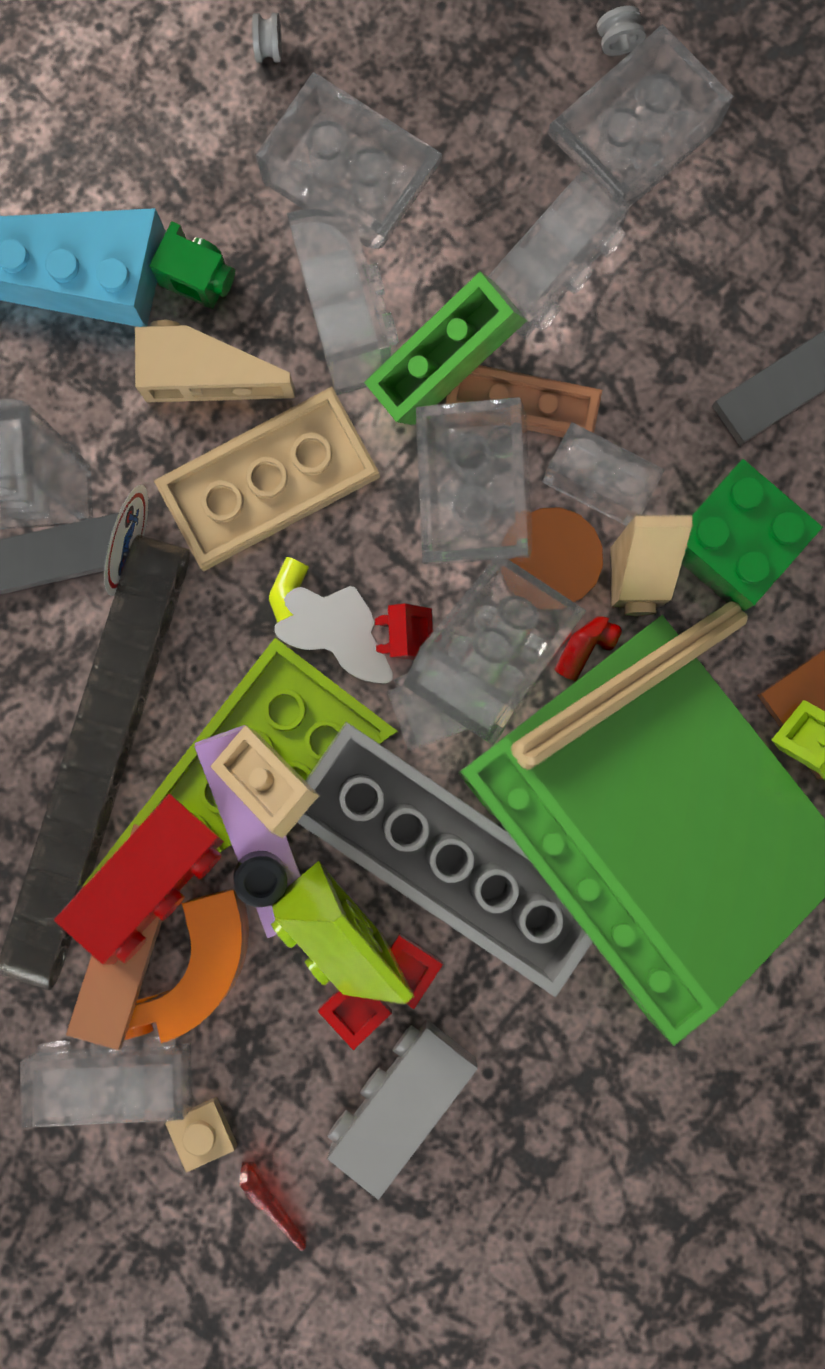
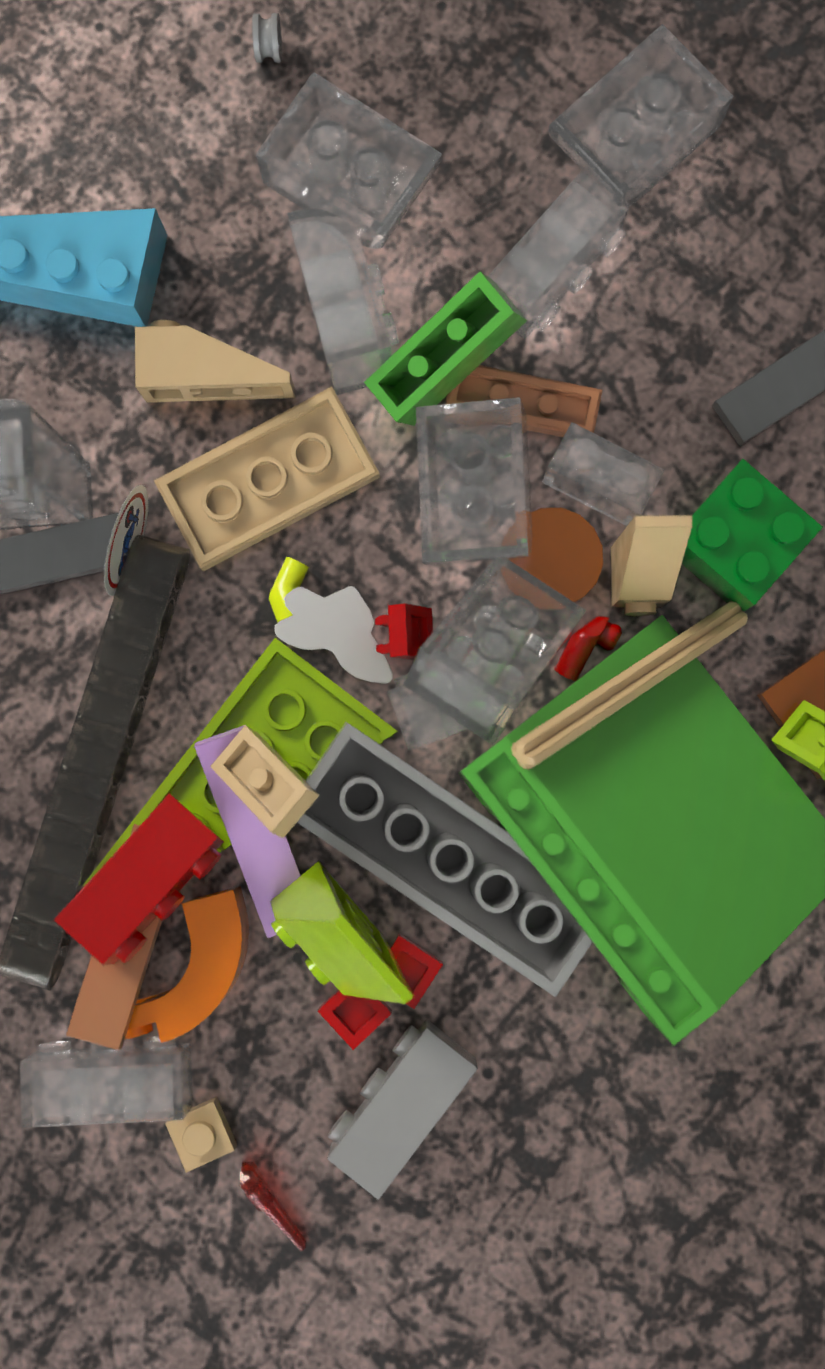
green brick [149,221,235,310] -> none
black tile [233,851,287,907] -> none
light grey bush [597,5,646,56] -> none

